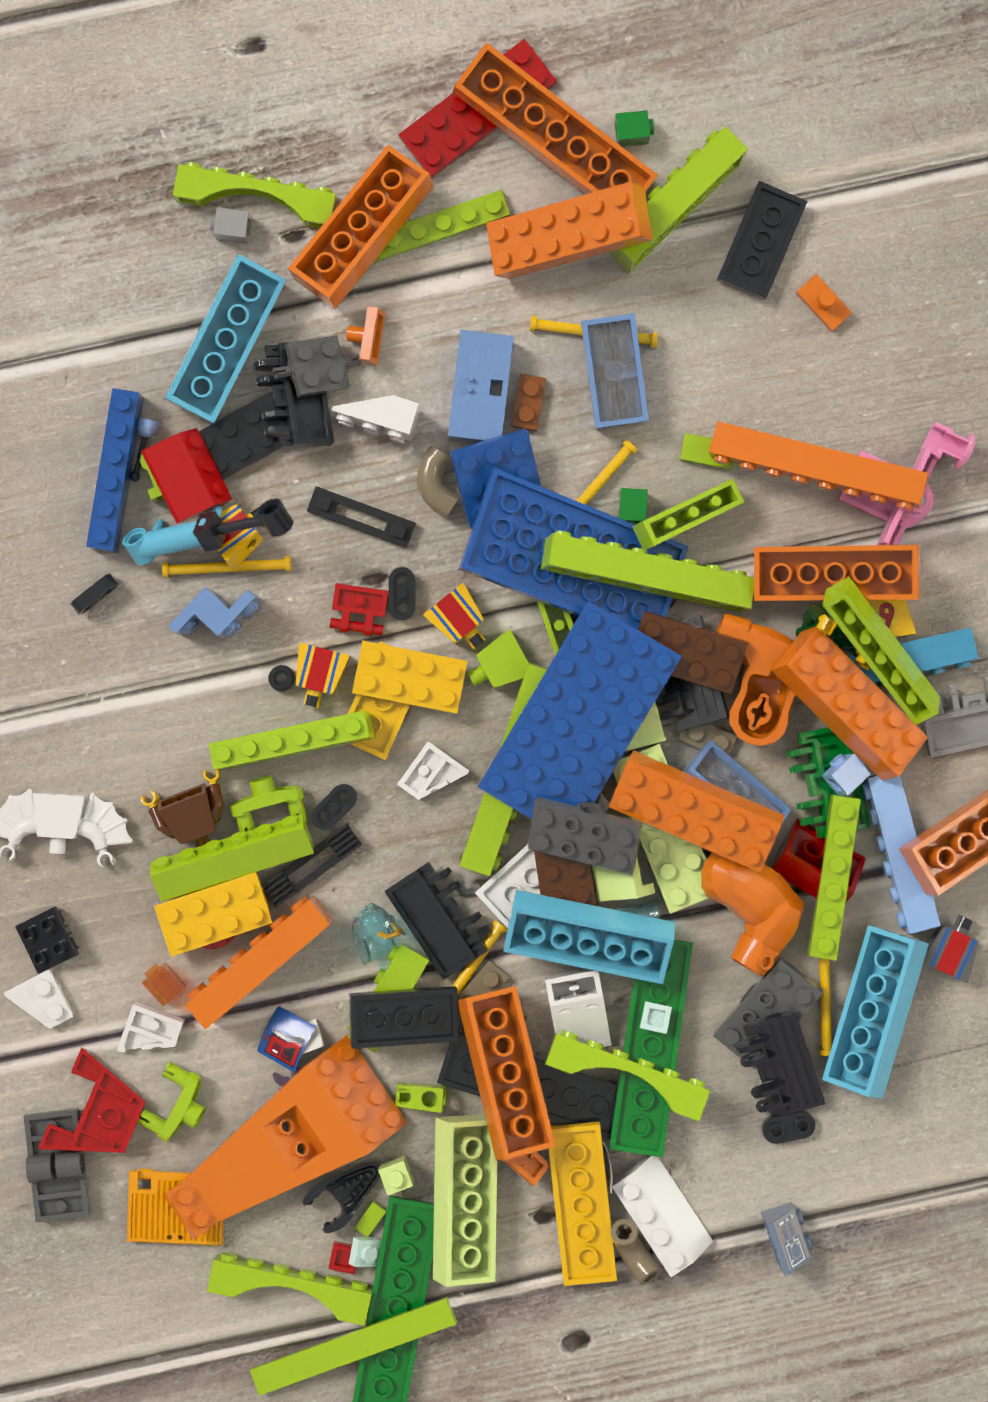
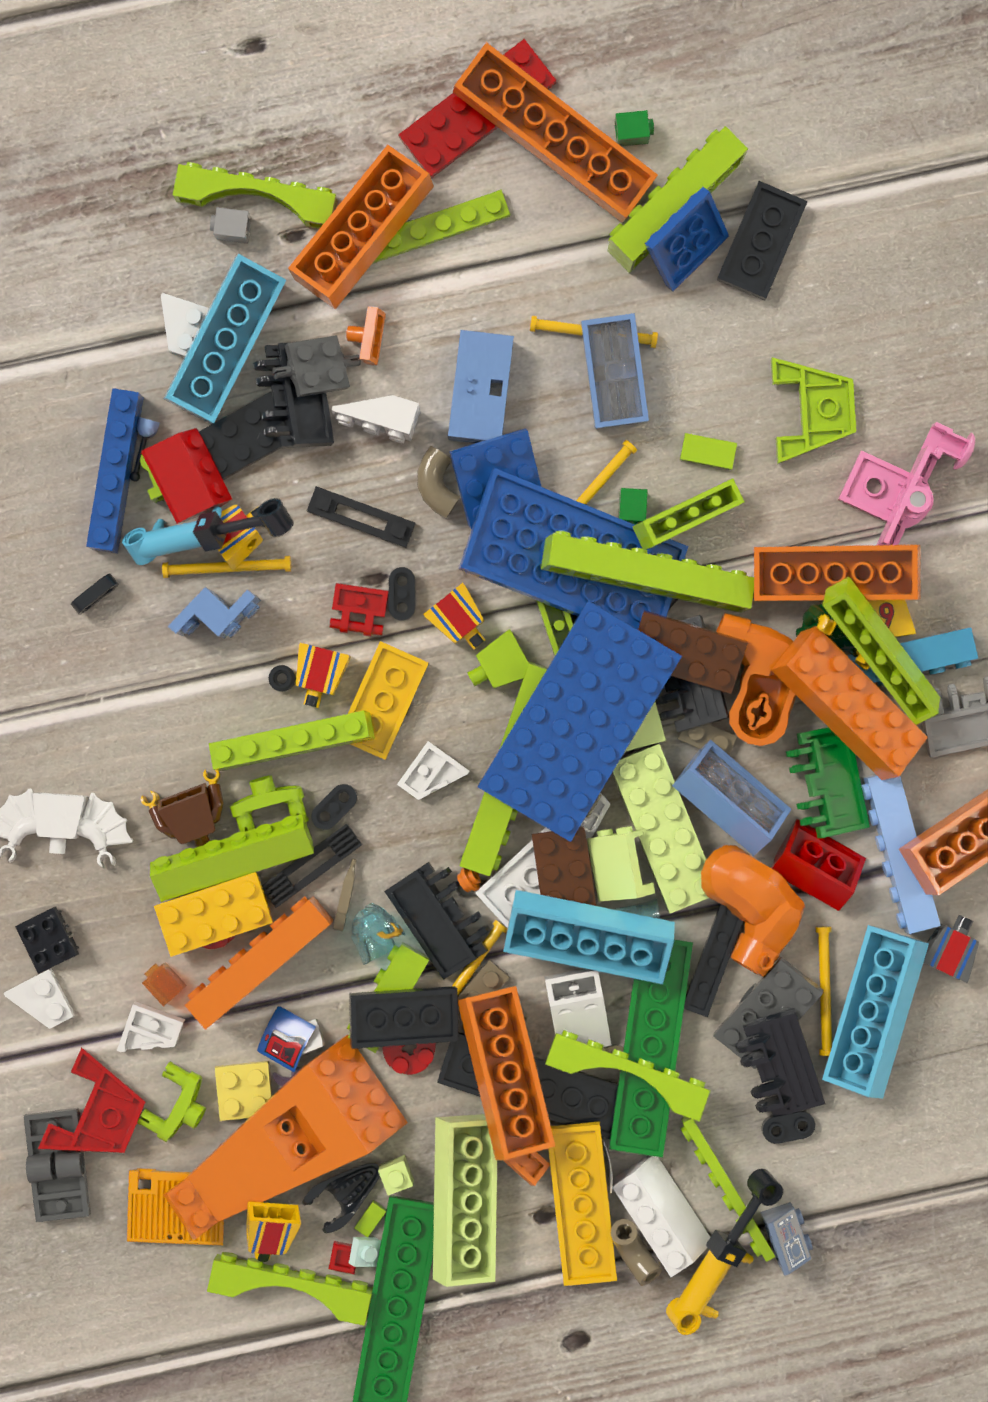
lime tile [250,1297,457,1396] -> none
yellow plate [352,640,468,714] -> none
lime leg [395,1082,447,1113] -> none
orange brick [486,182,653,279] -> none
dark orange plate [511,373,546,432] -> none
dark grey plate [528,797,643,875] -> none
orange brick [609,750,785,872] -> none
light aqua plate [639,1001,672,1034] -> none
orange brick [709,421,929,511] -> none
orange tile [795,274,852,332] -> none
lime arch [807,794,861,961] -> none
light blue brick [822,754,870,796] -> none
none -> white wing [161,293,209,357]
none -> light yellow plate [215,1061,272,1121]
none -> yellow torso [246,1202,301,1262]
none -> dark tan piece [333,859,356,932]
none -> red plate [382,1043,436,1075]
none -> orange plate [457,868,481,893]
none -> blue plate [645,187,729,291]
none -> piece [666,1168,783,1335]
none -> lime plate [680,1116,776,1262]
none -> black plate [684,904,743,1018]
none -> lime wing [771,357,856,464]

